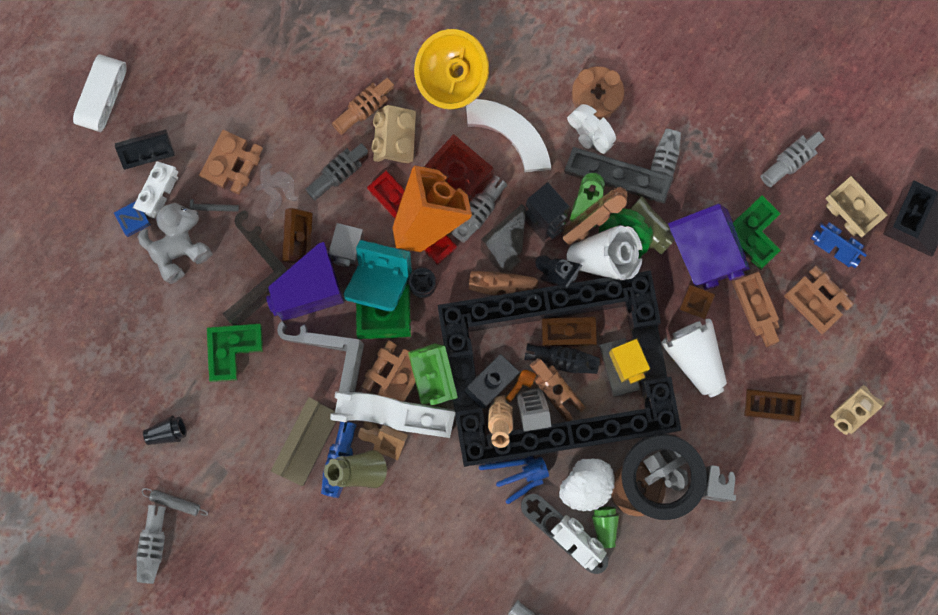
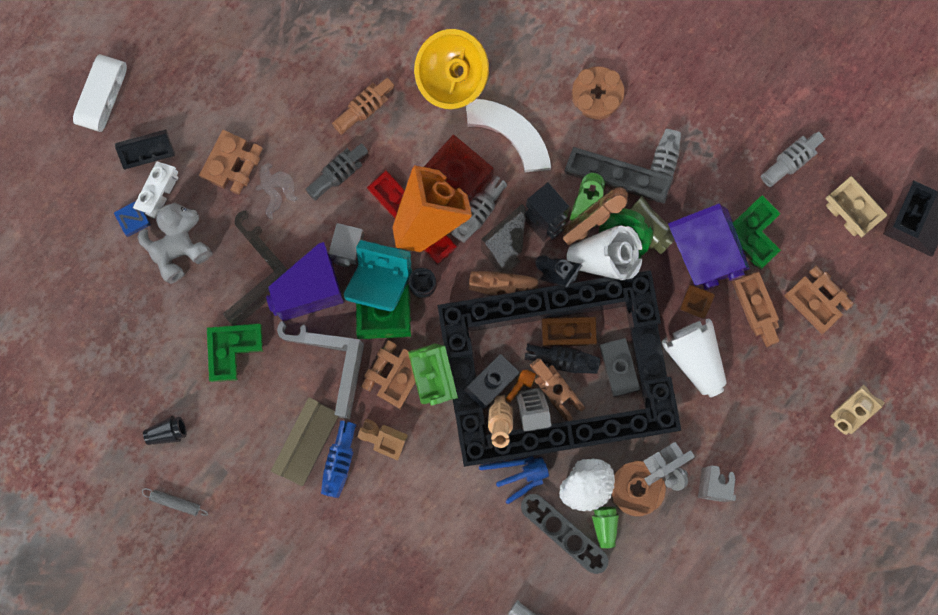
light grey hinge [136,505,166,584] -> none
dark grey pin [190,199,239,212] -> none
reddish brown plate [282,208,313,264] -> none
olive plant [324,450,387,488] -> none
white piece [330,392,455,438] -> none
tan bracket [372,105,416,164] -> none
white hinge [551,514,607,571] -> none
white plate [567,104,616,154] -> none
yellow brick [609,339,650,384] -> none
black tyre [621,434,707,520] -> none
reddish brown slope [744,389,802,423] -> none
blue hinge [810,222,867,268] -> none

